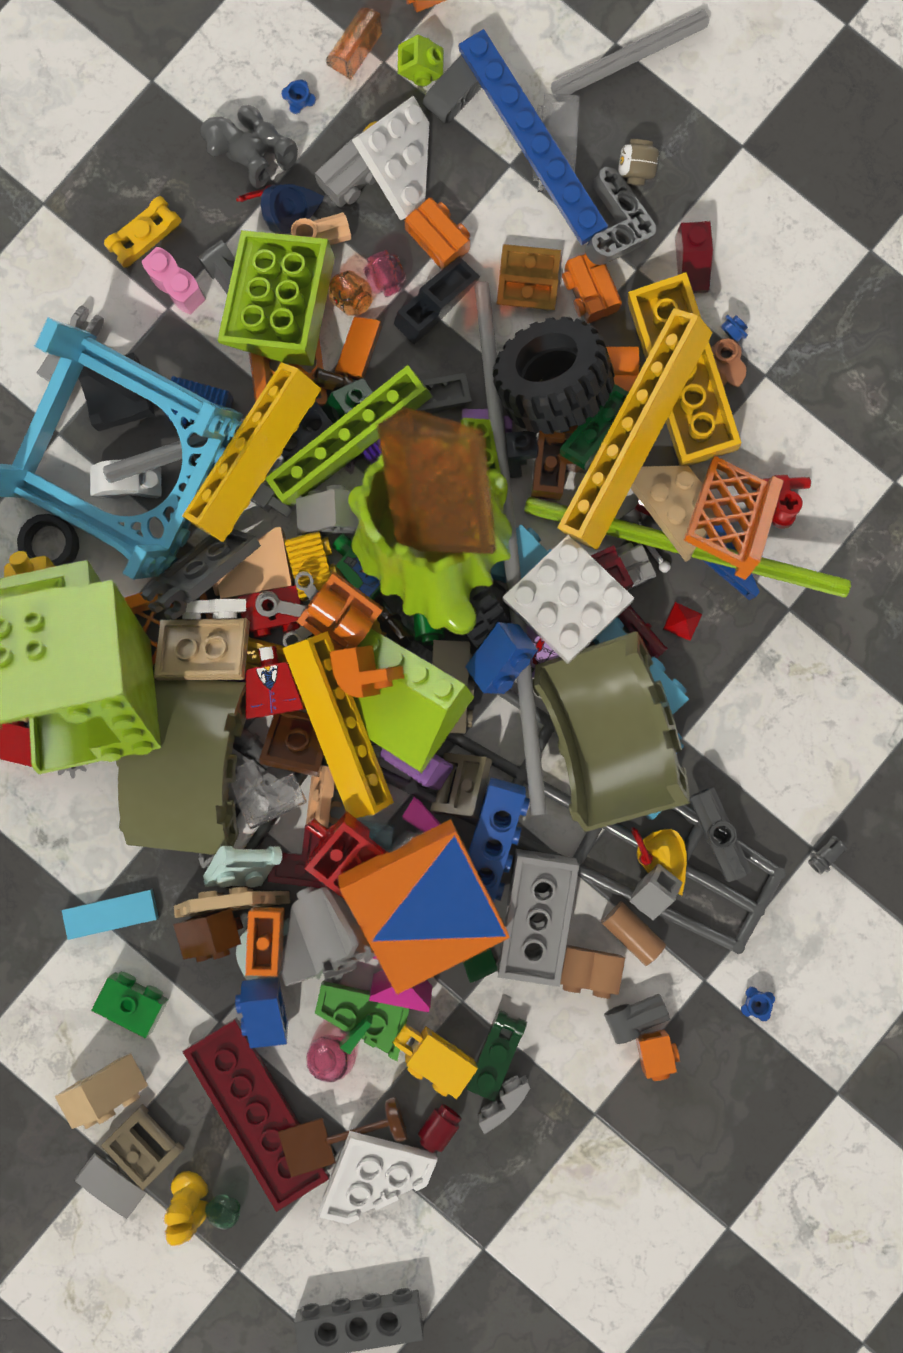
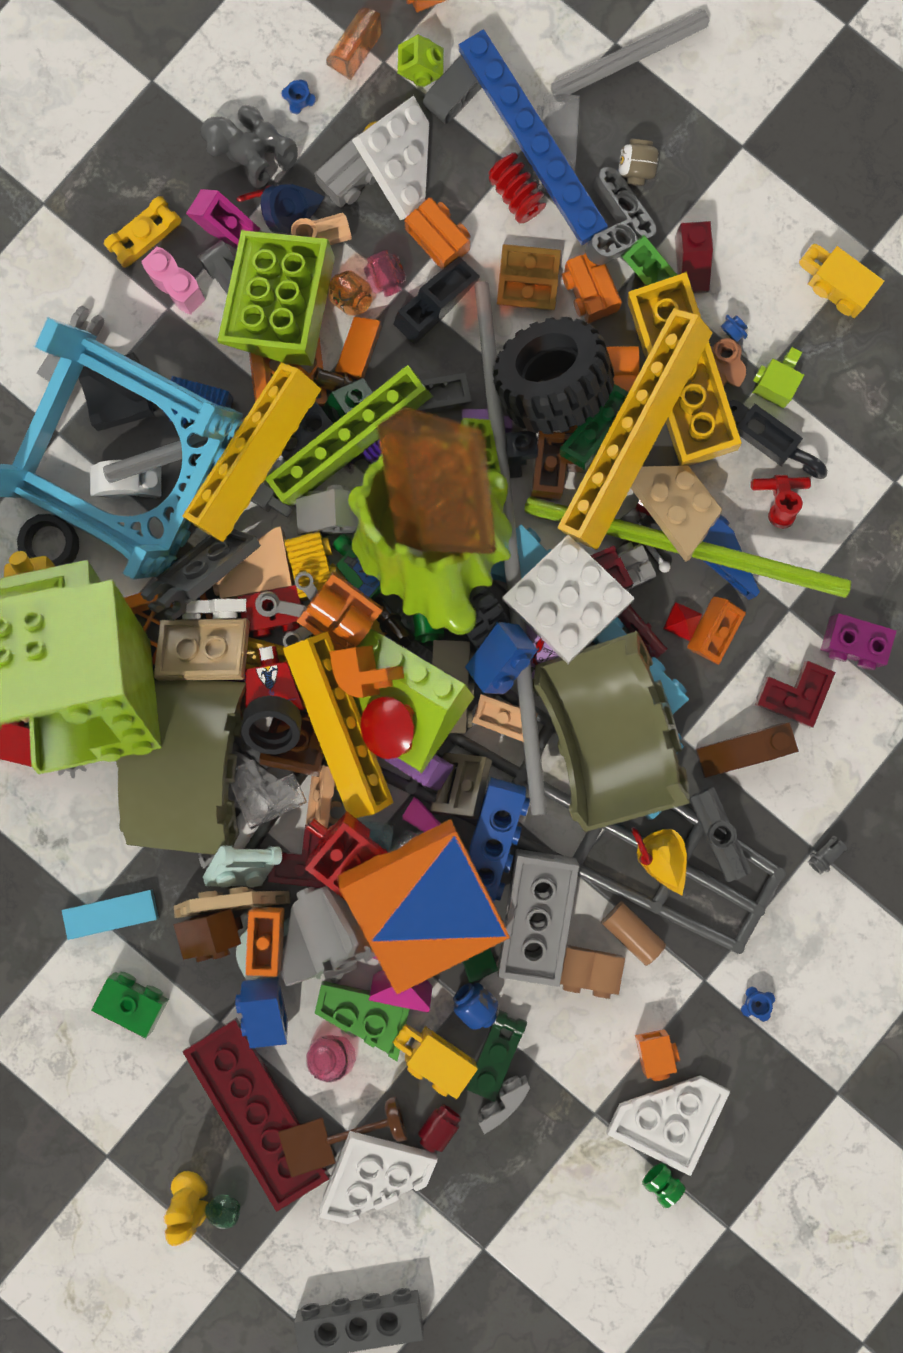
tan brick [54,1053,148,1129] -> none
light grey slope [75,1153,147,1219] -> none
dark tan plate [101,1104,185,1190] -> none
green piece [340,1014,373,1055] -> none
dark grey piece [604,994,670,1044] -> none
light grey brick [629,863,683,920] -> none
orange fence [684,455,783,580] -> none
none -> dark pink slope [186,189,261,249]
none -> black tyre [241,695,302,755]
none -> red dish [360,697,414,759]
none -> blue head [453,983,498,1030]
none -> light nougat plate [472,694,538,742]
none -> red piece [489,153,546,223]
none -> white plate [606,1075,730,1176]
none -> bright green slope [621,235,677,286]
none -> green wheel [642,1162,686,1209]
none -> orange slope [687,597,746,665]
none -> reddish brown slope [696,722,799,778]
none -> black piece [729,400,828,479]
none -> lime brick [752,347,804,409]
none -> dark red plate [755,661,836,728]
none -> yellow brick [799,244,884,319]
none -> magenta brick [820,613,897,670]

